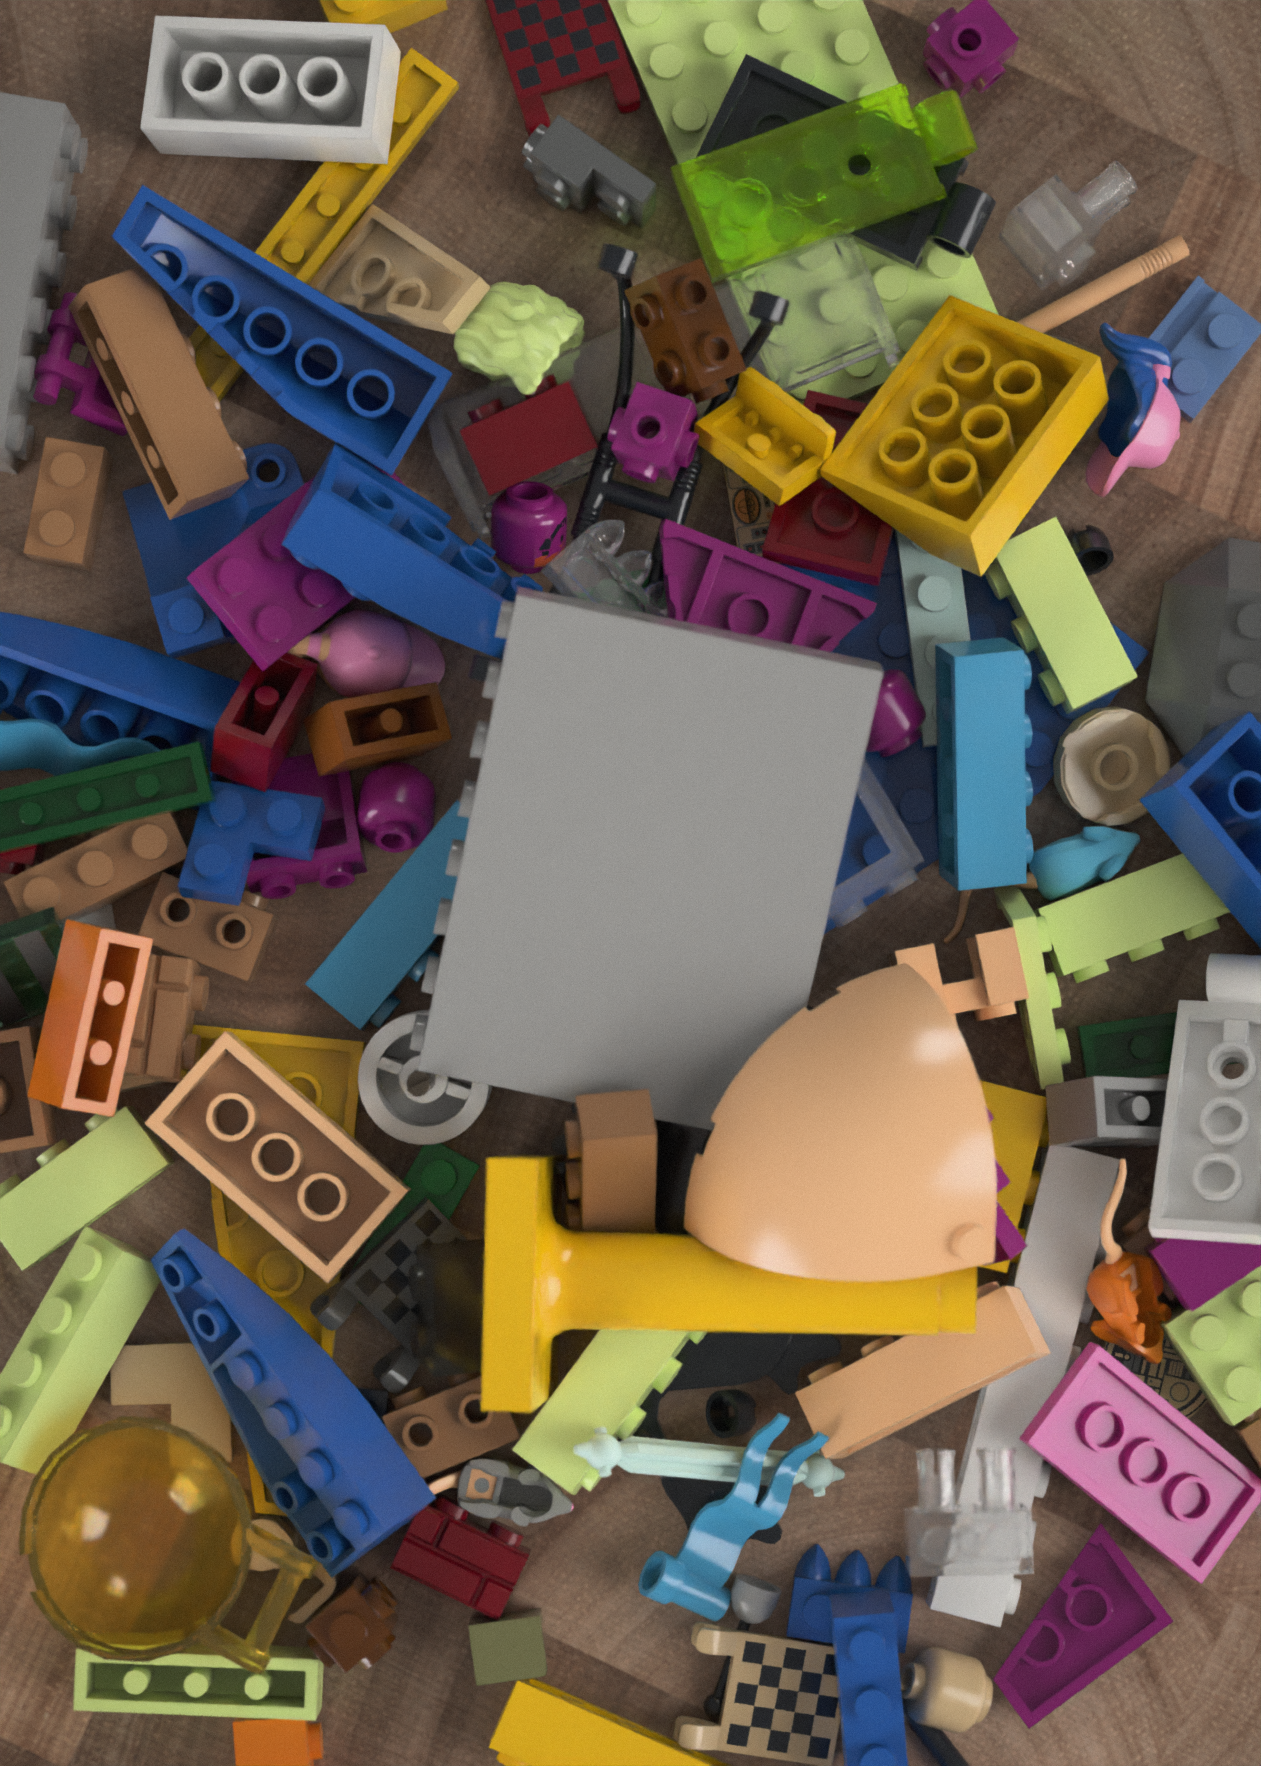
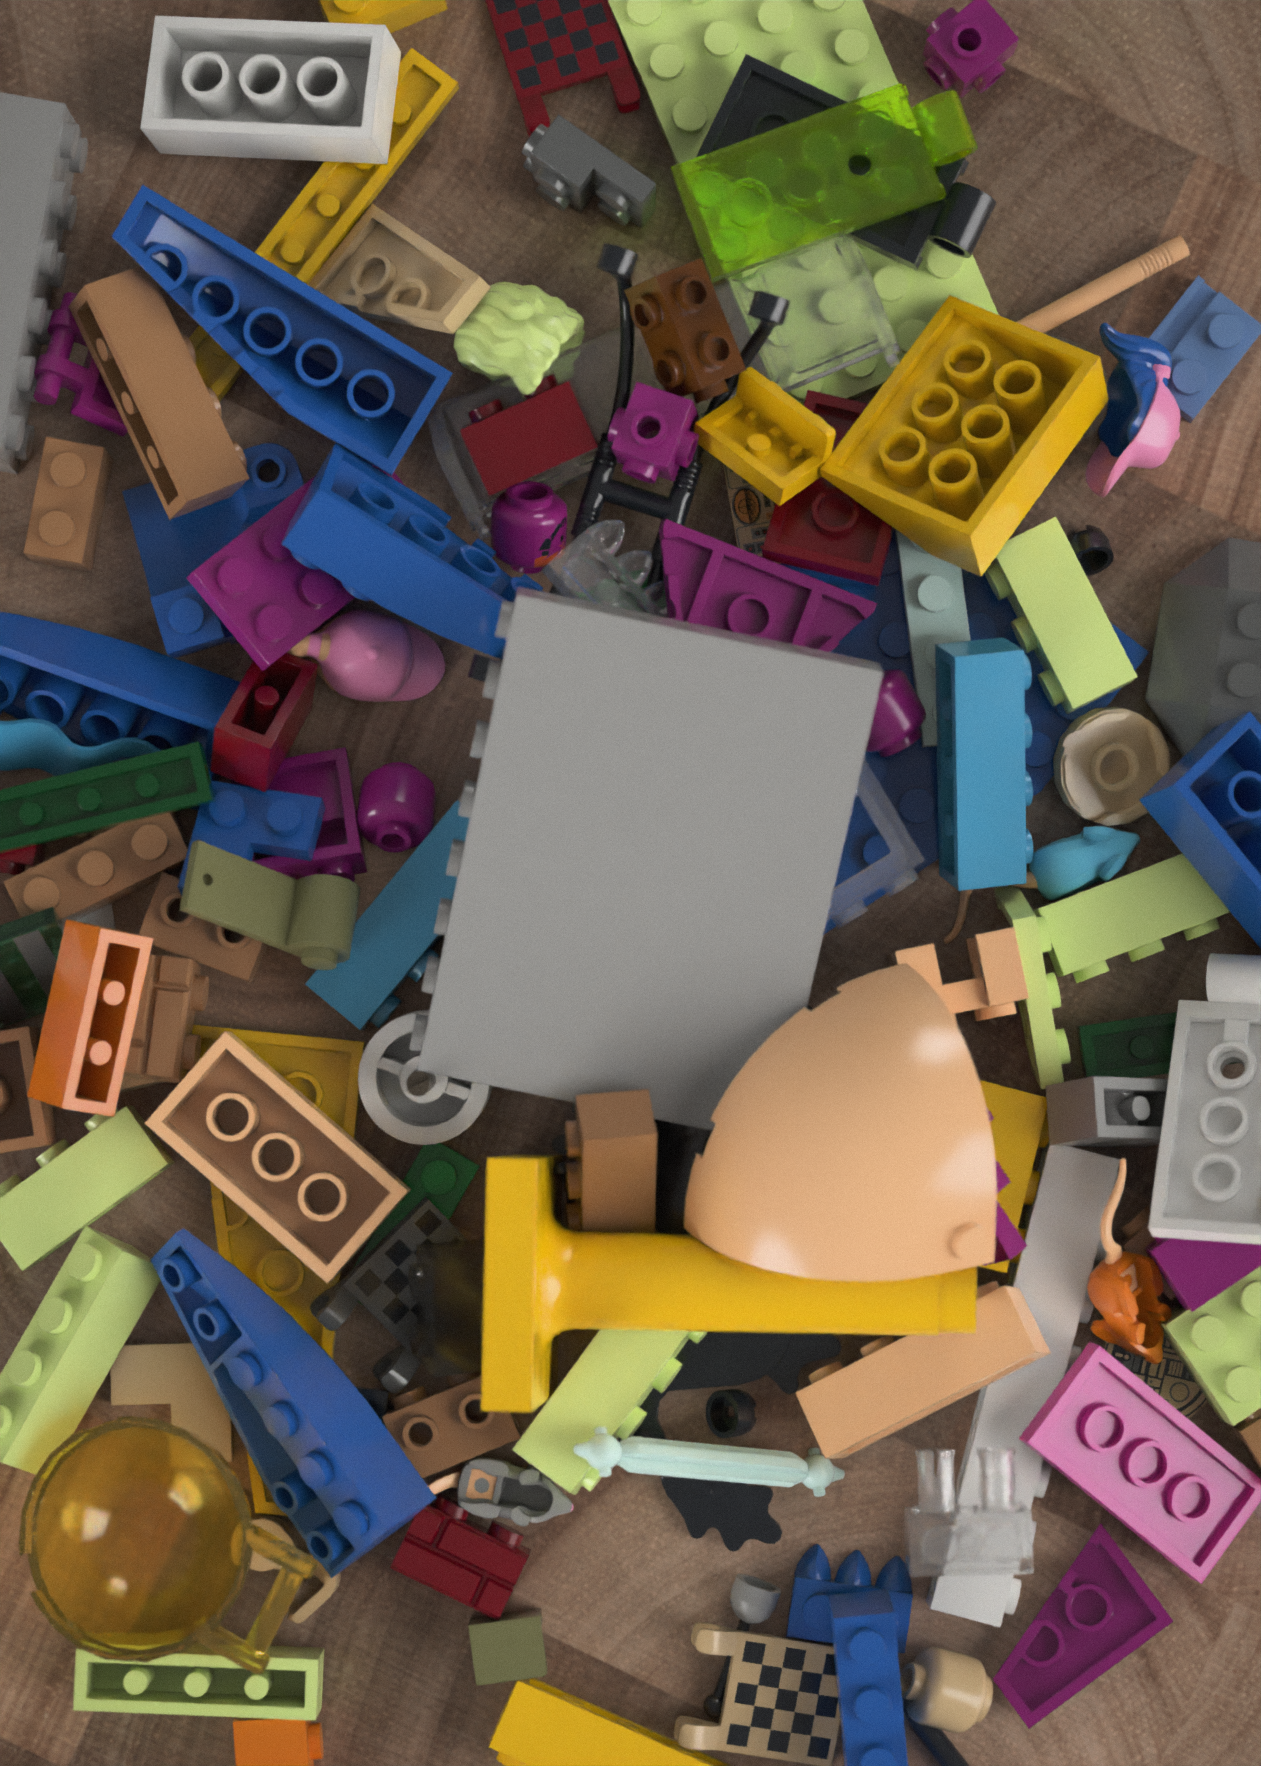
dark orange brick [303,682,452,777] -> none
reddish brown brick [305,1572,399,1674] -> none
dark azure flag [638,1413,829,1622] -> none
clear brick [998,161,1138,291] -> none
none -> olive door [180,840,361,970]

